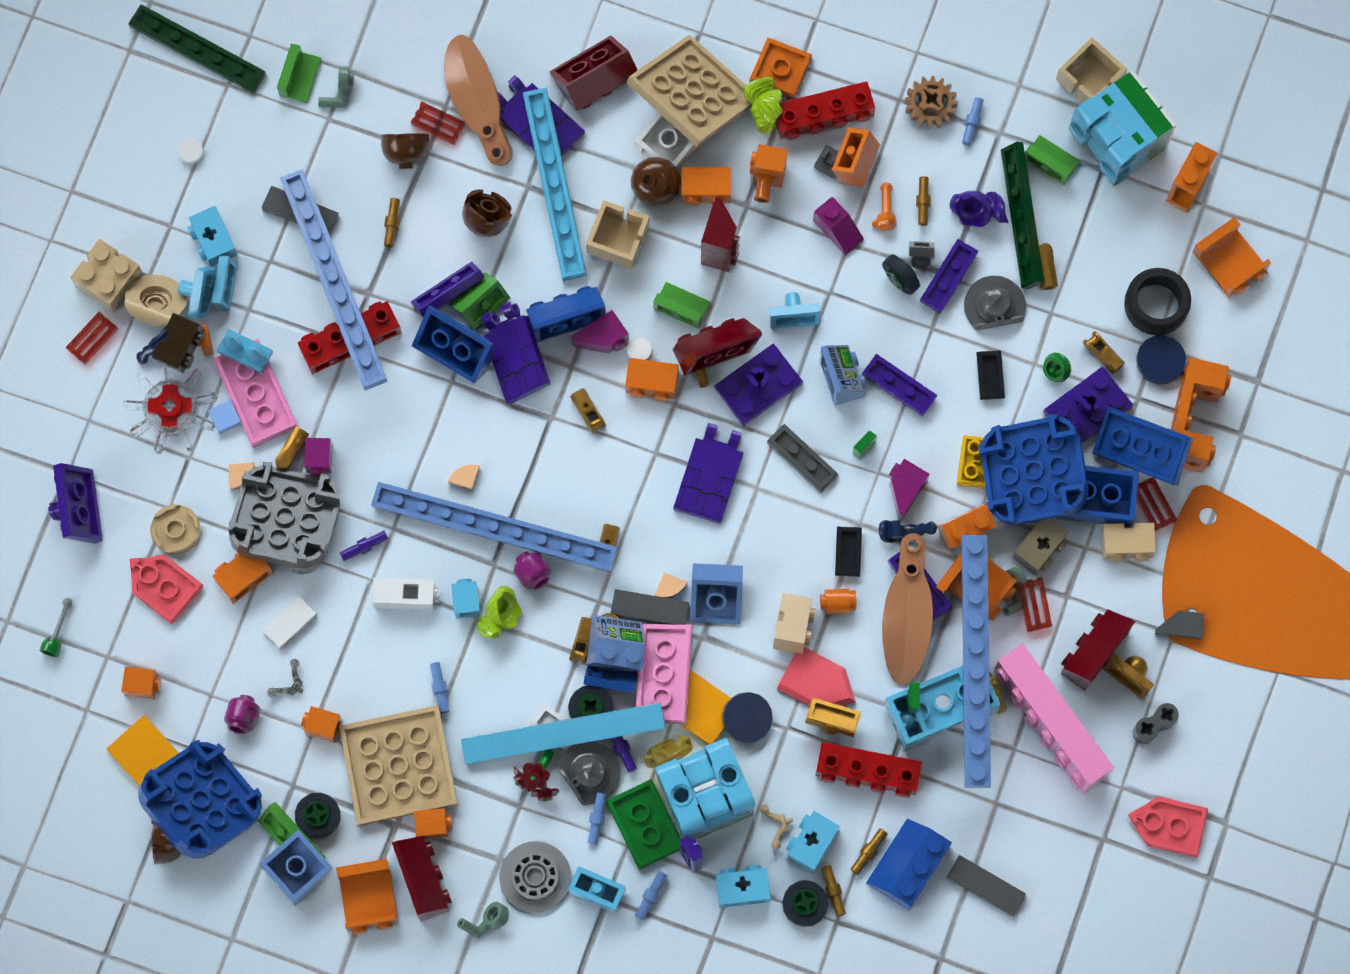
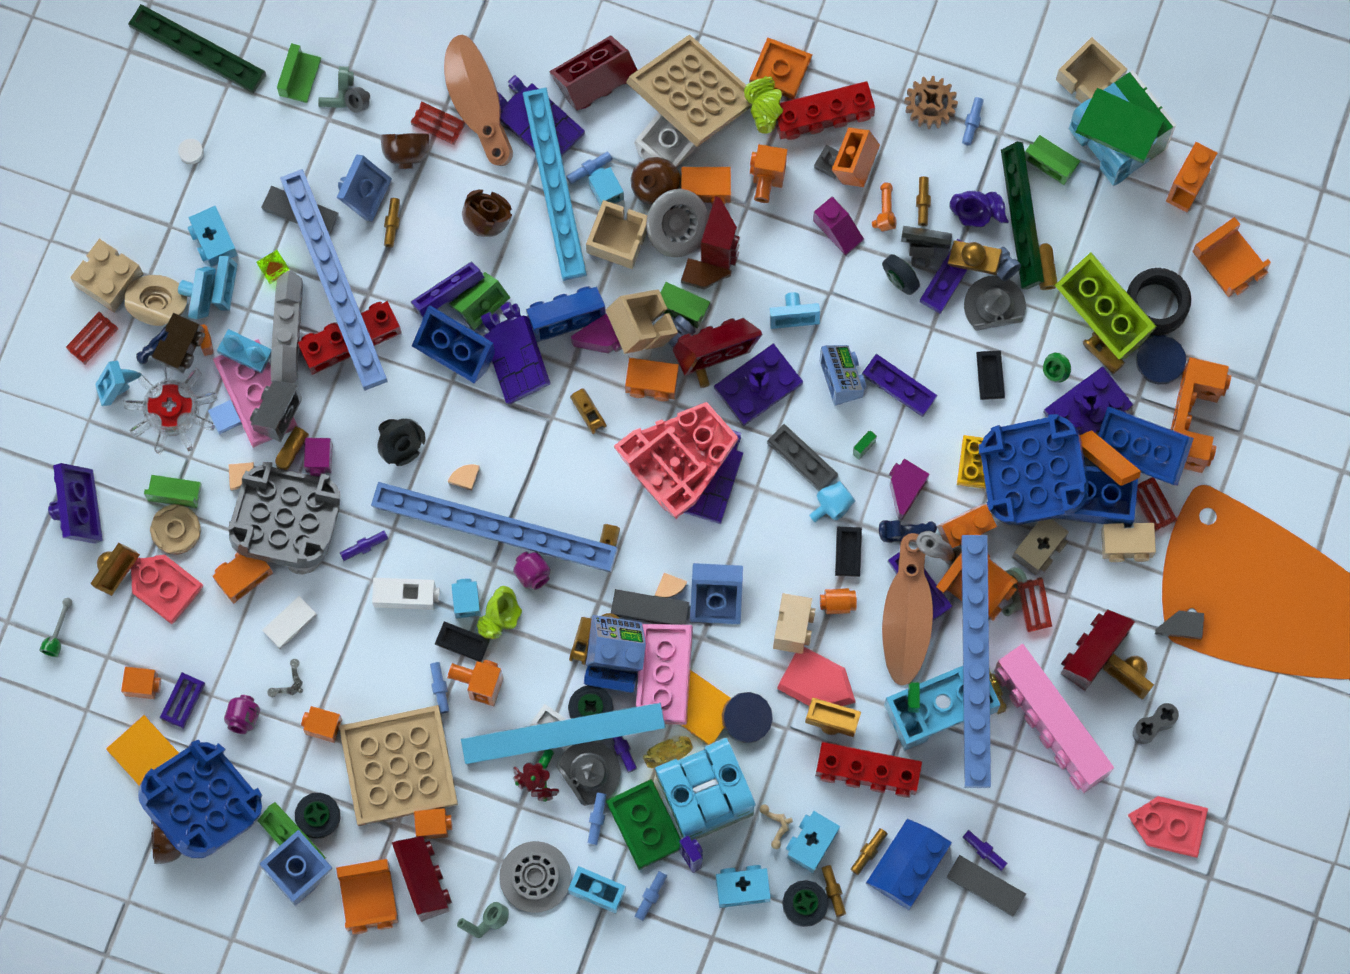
none -> pearl gold tile [90,542,140,596]
none -> medium azure tile [95,361,142,406]
none -> bright green panel [144,475,202,508]
none -> dark purple tile [159,672,205,729]
none -> dark grey slope [250,380,302,443]
none -> clear neon green tile [256,250,289,284]
none -> light grey brick [271,269,303,383]
none -> medium blue tile [336,154,392,221]
none -> dark grey tile [345,87,370,113]
none -> pearl dark grey tile [377,419,426,466]
none -> black tile [434,621,491,662]
none -> orange brick [447,660,503,706]
none -> medium blue bar [566,151,613,184]
none -> medium azure brick [588,167,624,207]
none -> tan piece [606,289,678,354]
none -> coral wedge [614,402,738,519]
none -> light grey wheel [646,189,709,257]
none -> sand blue wheel [668,315,696,347]
none -> reddish brown tile [681,258,732,290]
none -> medium azure piece [809,481,856,523]
none -> pearl dark grey slope [901,225,952,250]
none -> light grey piece [916,531,956,565]
none -> pearl gold tile [948,240,1003,275]
none -> dark purple bar [962,830,1008,871]
none -> sand blue wheel [997,247,1021,281]
none -> lime slope [1054,252,1157,360]
none -> green tile [1075,88,1165,163]
none -> orange tile [1080,430,1141,486]

